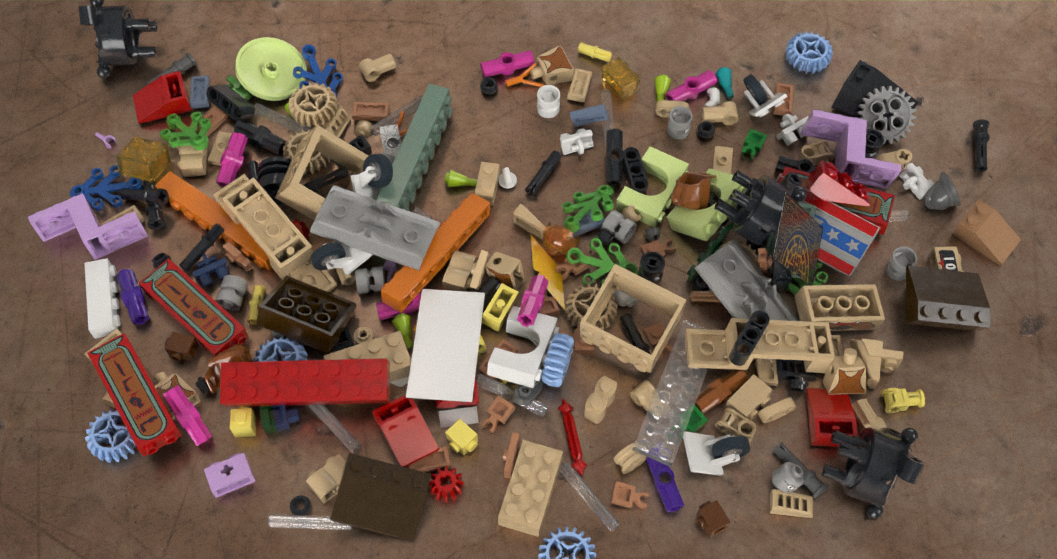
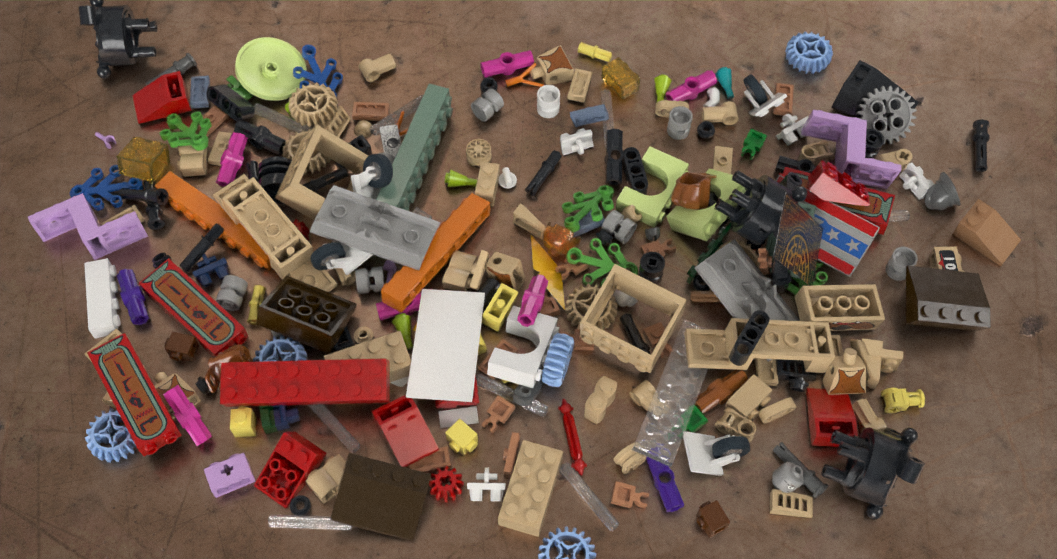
nougat plate [223,241,253,272] -> none
none -> red slope [254,431,327,508]
none -> tan wheel [466,139,492,167]
none -> white hips [467,467,506,501]
none -> light grey wheel [471,88,504,122]

